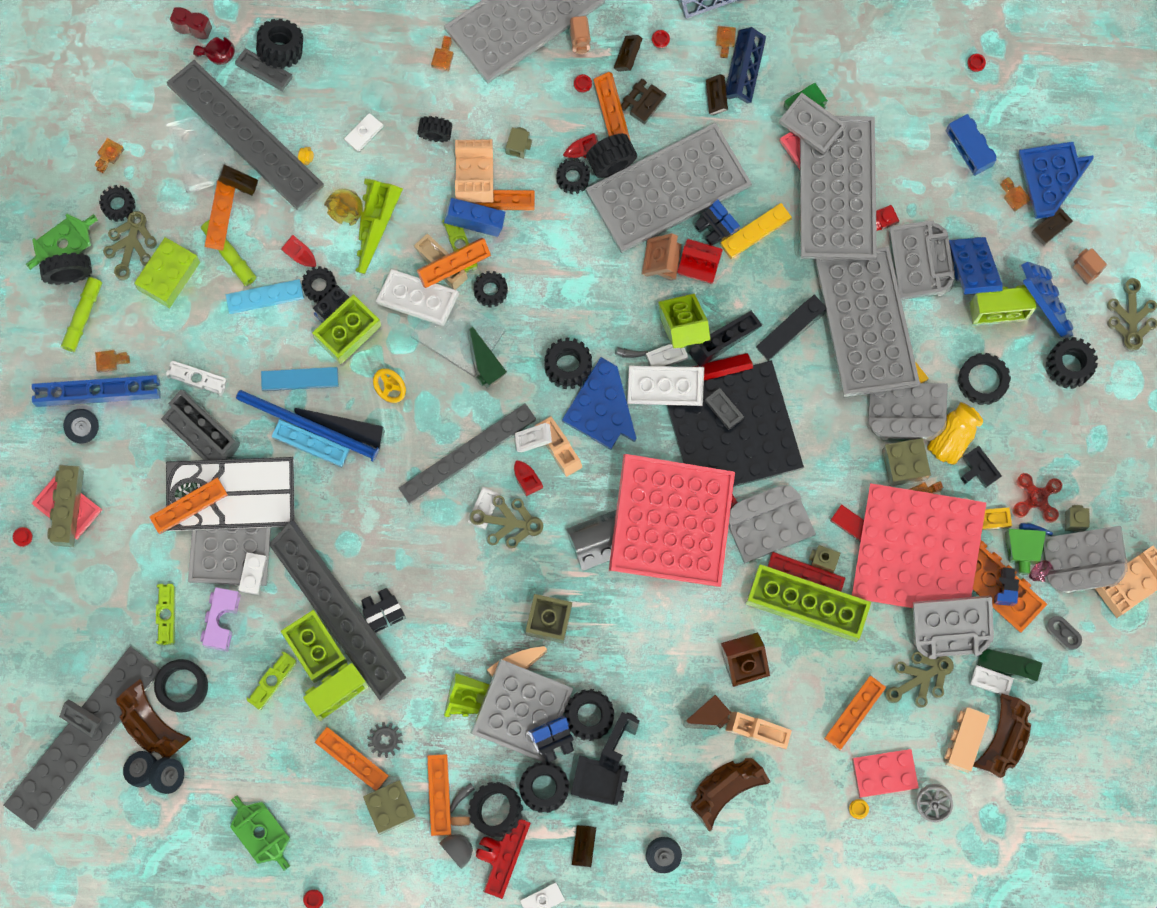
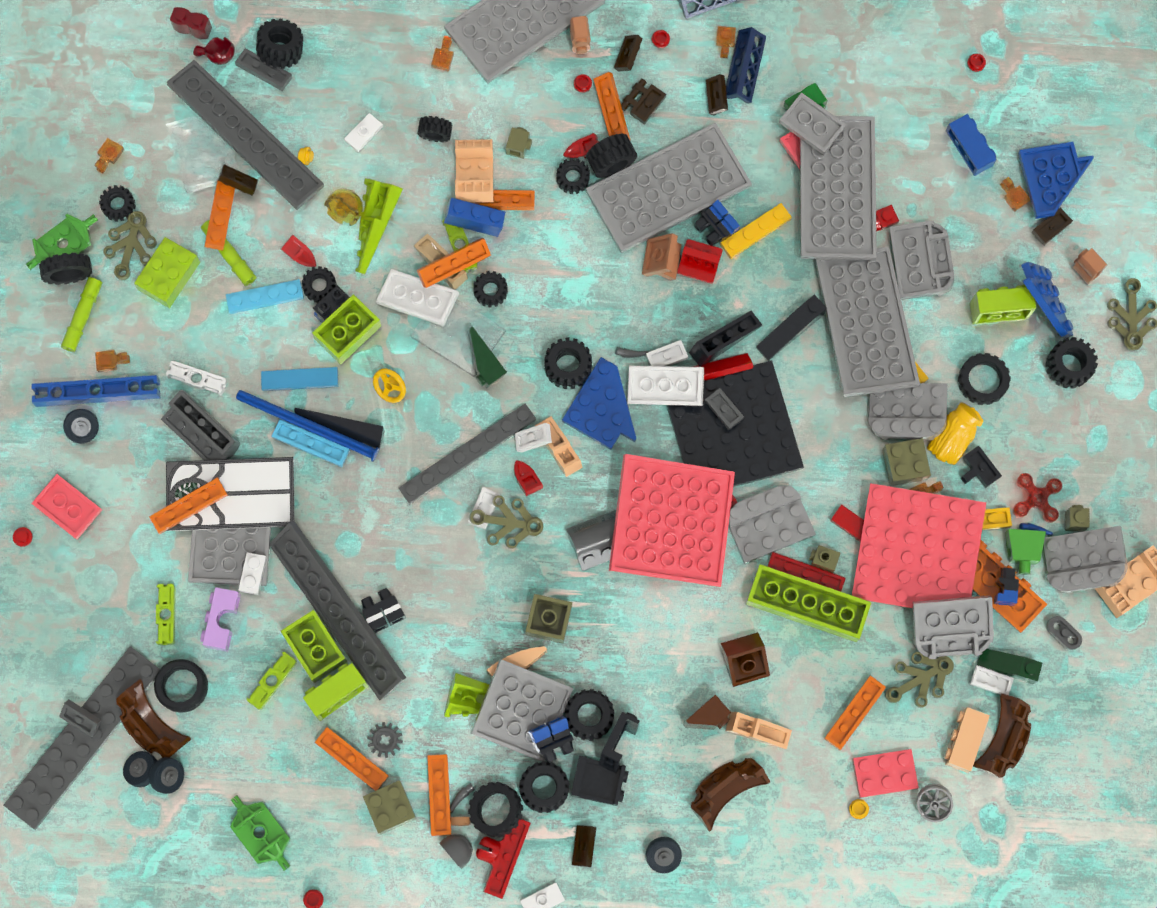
olive brick [47,465,84,547] -> none
lime brick [658,293,710,349] -> none
blue plate [949,237,1003,295] -> none
clear pink piece [1029,560,1054,582] -> none

